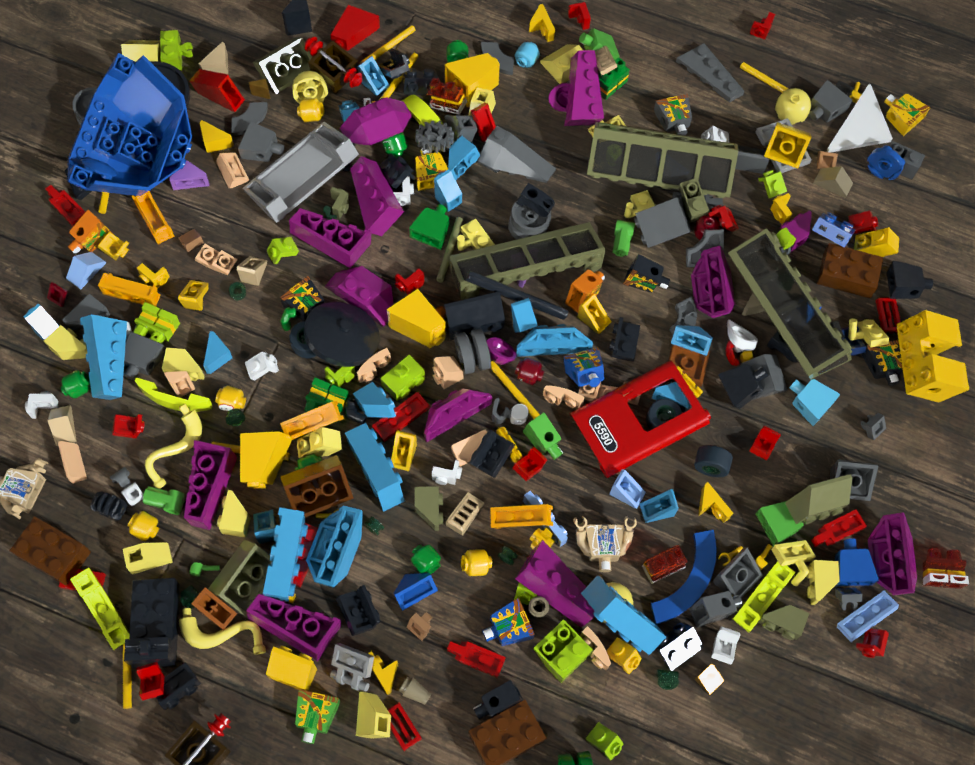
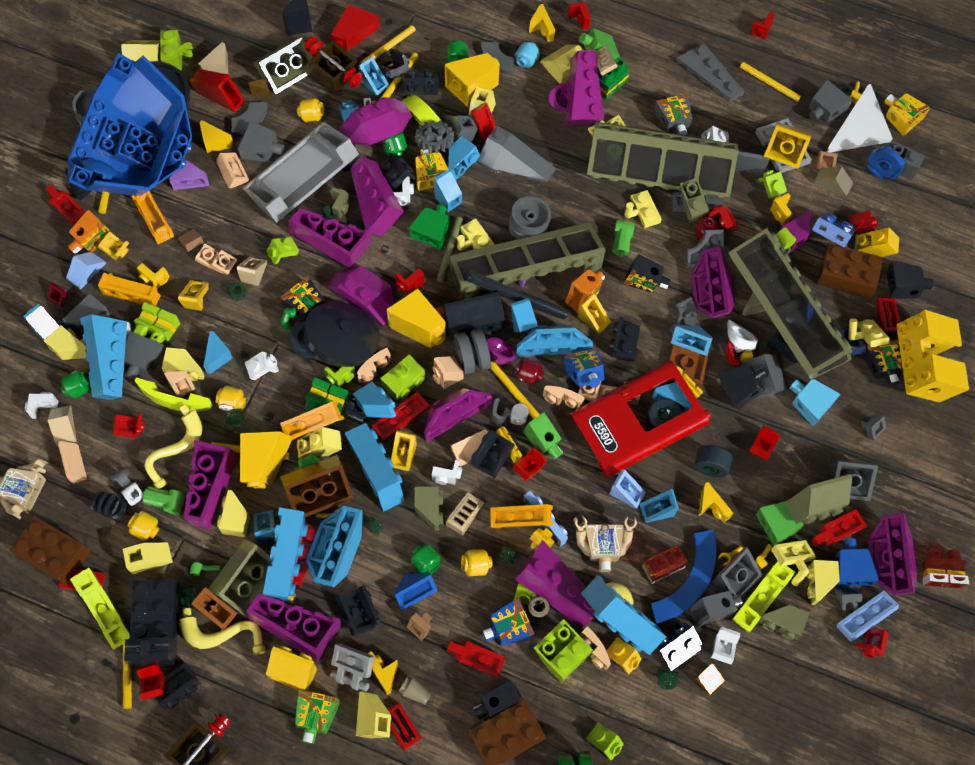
light yellow cylinder [292,71,328,104] -> none
clear red hips [427,78,467,115] -> none
black leg [516,183,555,217] -> none
dark grey slope [634,197,692,248] -> none
light yellow cylinder [775,88,811,125] -> none

